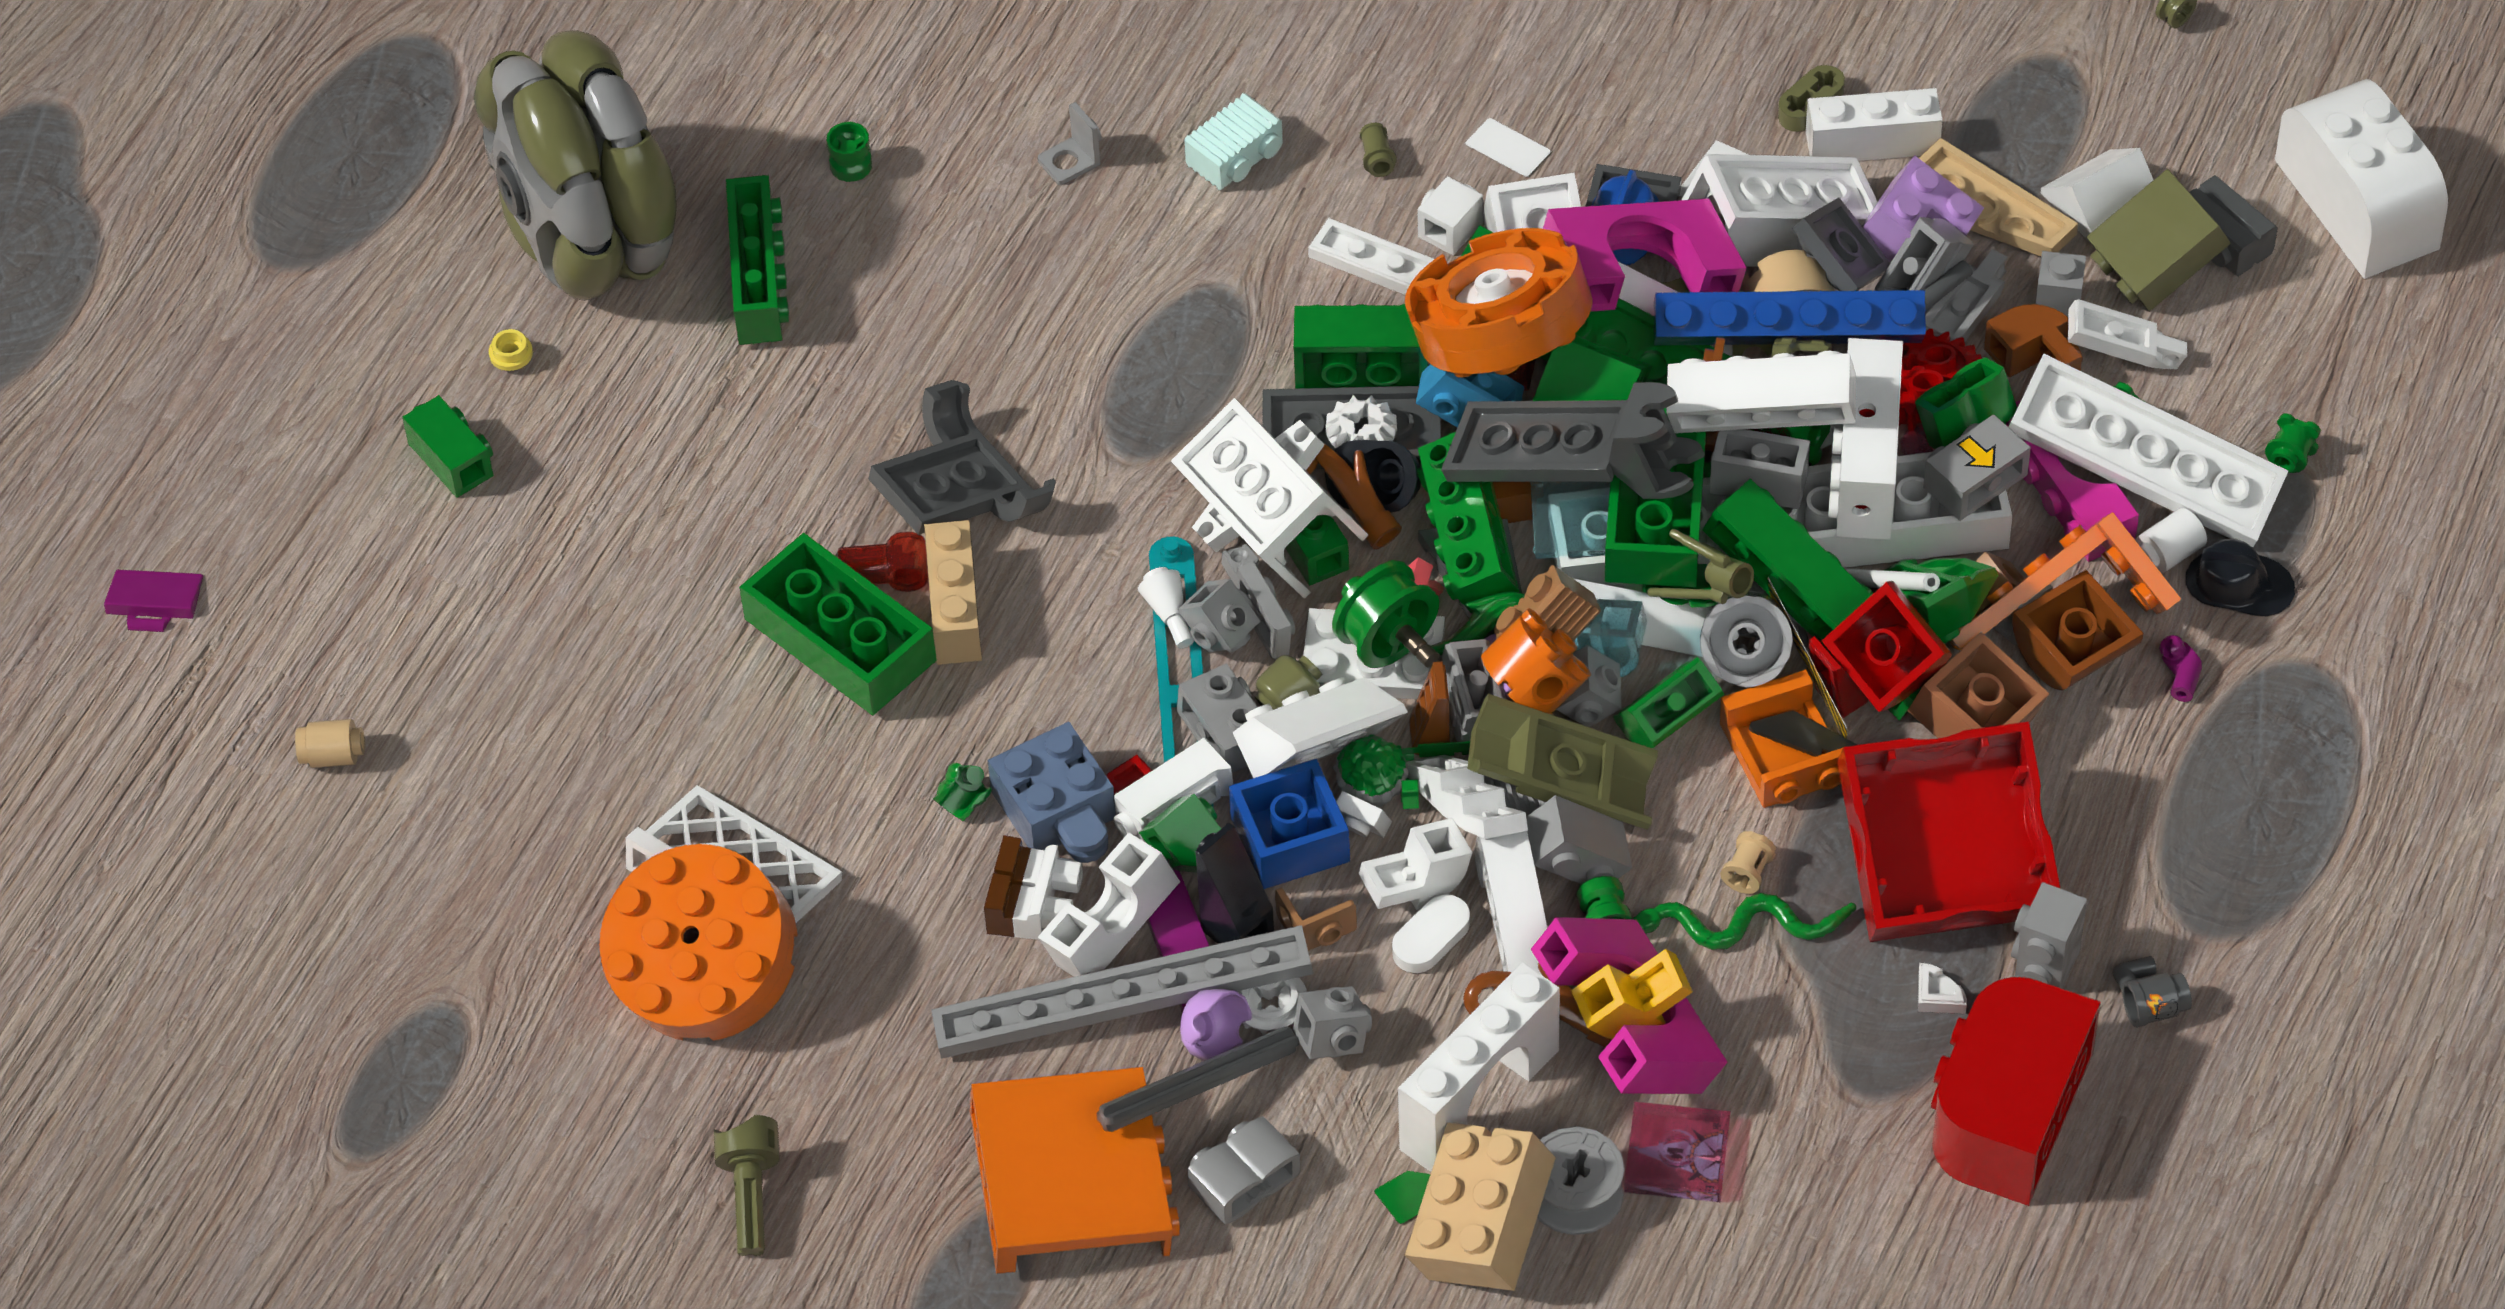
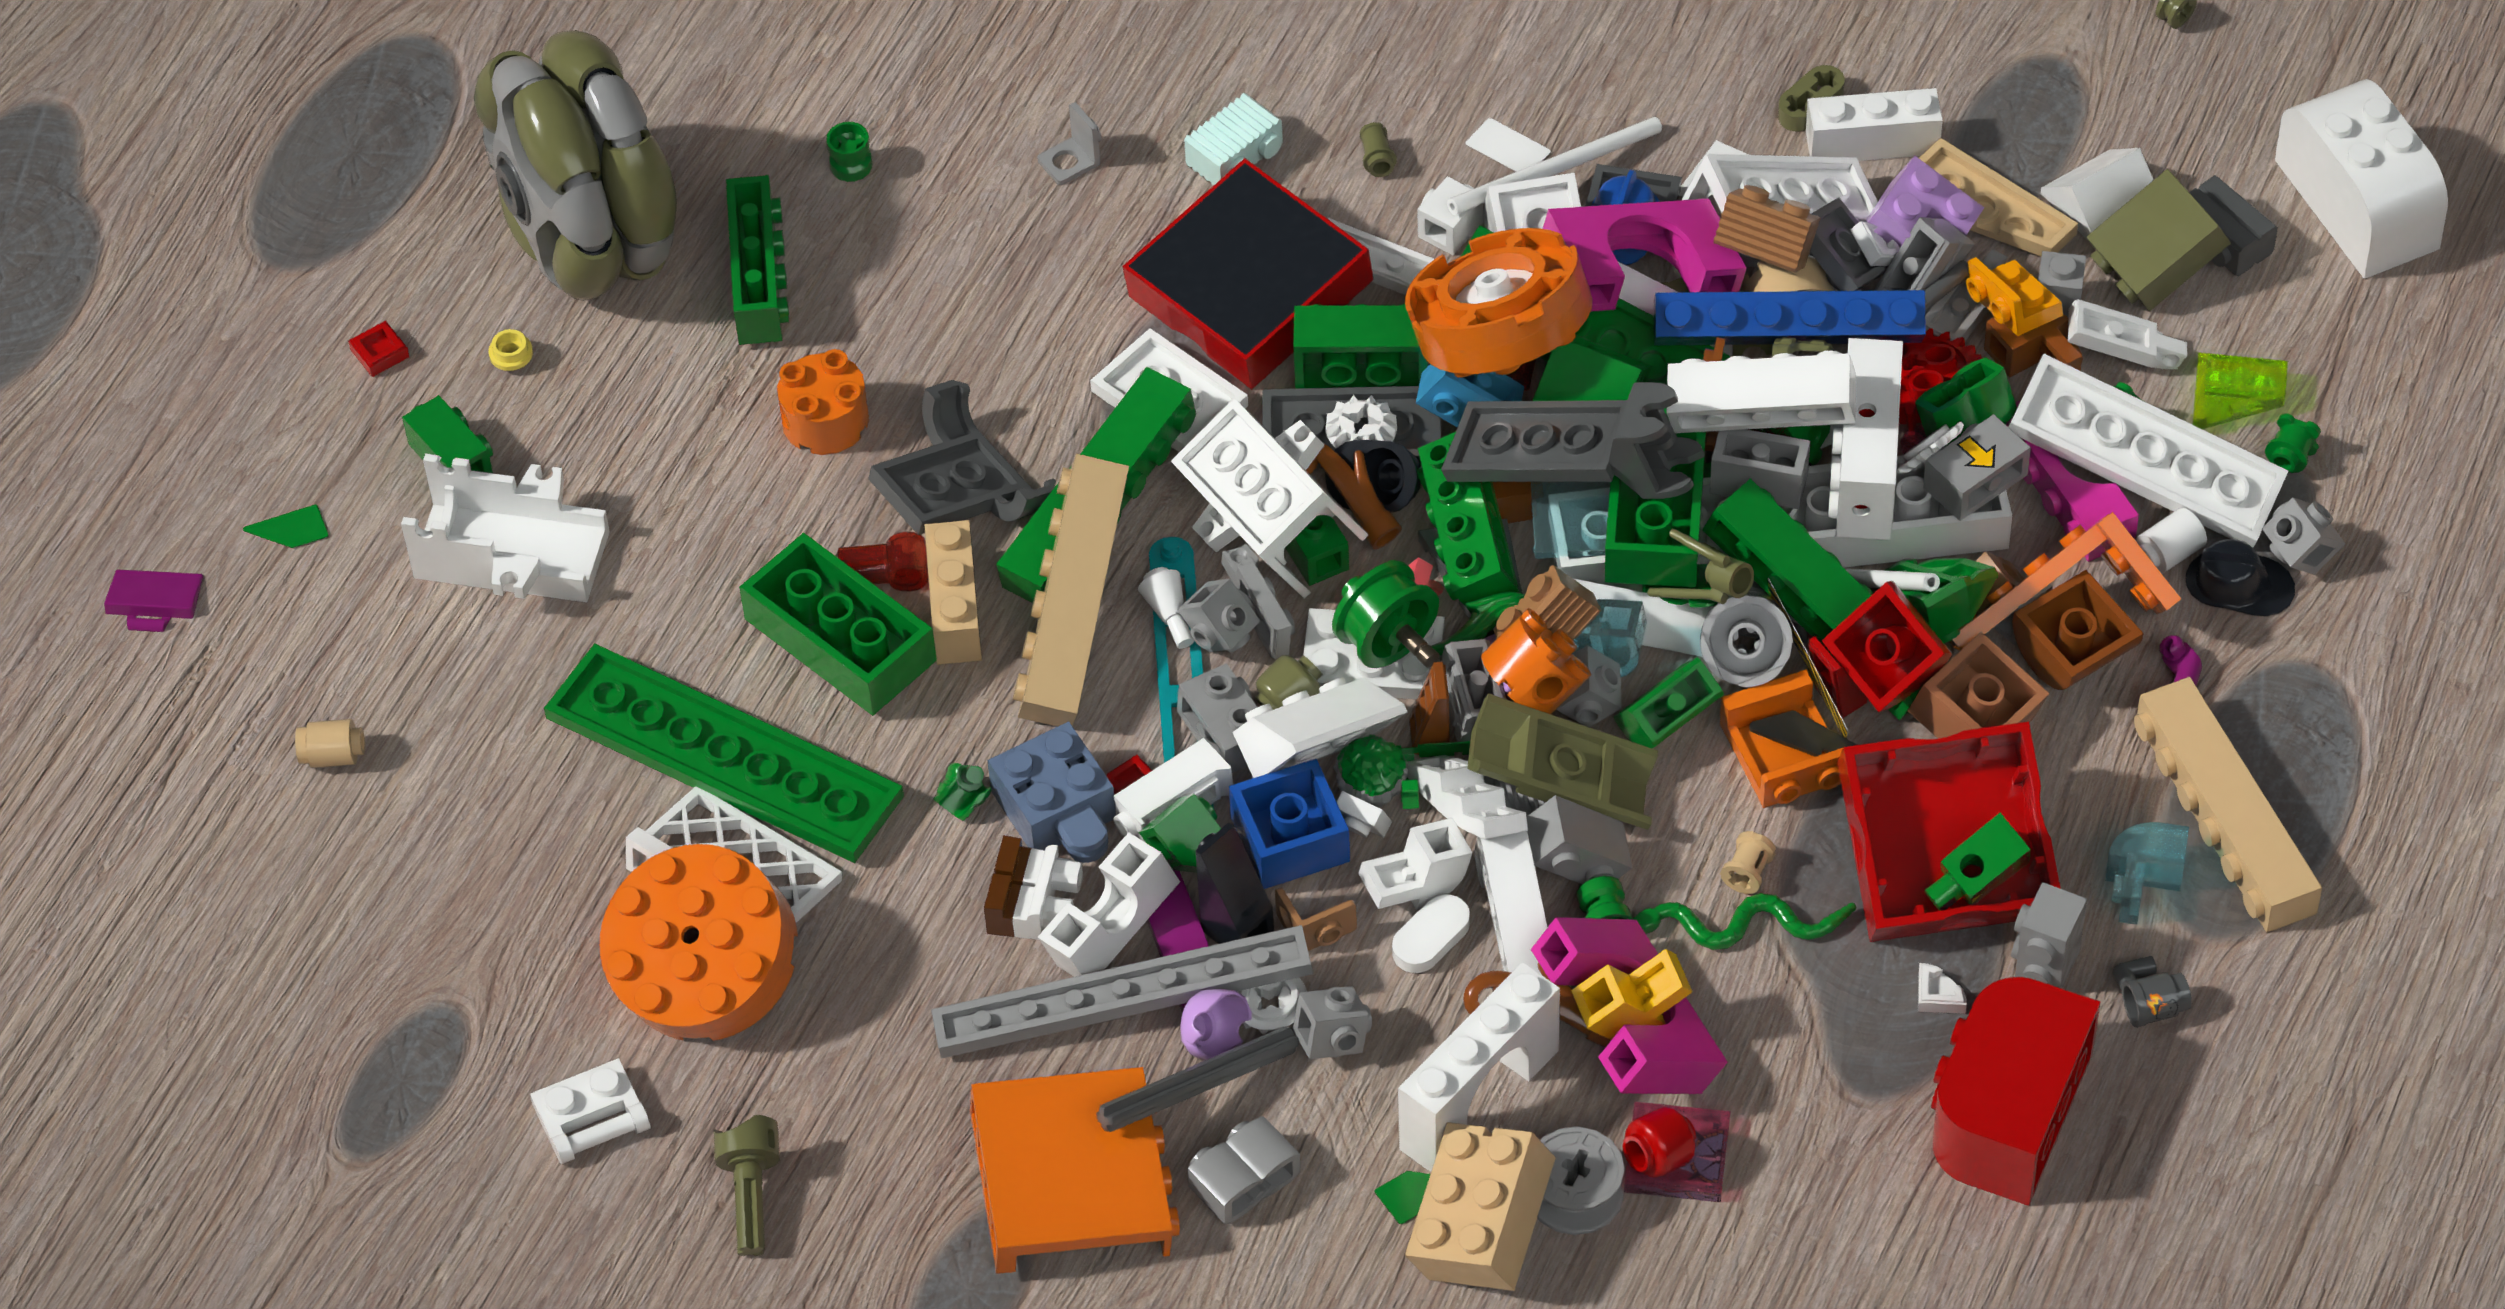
none -> green sticker [243,505,328,548]
none -> red tile [348,321,410,377]
none -> white piece [401,454,610,602]
none -> white plate [530,1058,651,1164]
none -> green plate [544,643,904,863]
none -> orange brick [777,349,869,455]
none -> green brick [996,367,1196,603]
none -> tan brick [1013,454,1129,727]
none -> white plate [1090,328,1248,452]
none -> black tile [1122,158,1374,390]
none -> white piece [1447,117,1662,215]
none -> red head [1623,1106,1696,1178]
none -> medium nougat brick [1713,185,1820,273]
none -> white tile [1850,221,1900,266]
none -> white gear [1896,421,1964,474]
none -> green torso [1925,813,2030,911]
none -> light orange bracket [1966,257,2063,336]
none -> clear light blue brick [2105,822,2189,925]
none -> tan brick [2134,677,2322,933]
none -> clear neon green wing [2192,352,2288,429]
none -> light grey brick [2262,497,2346,575]

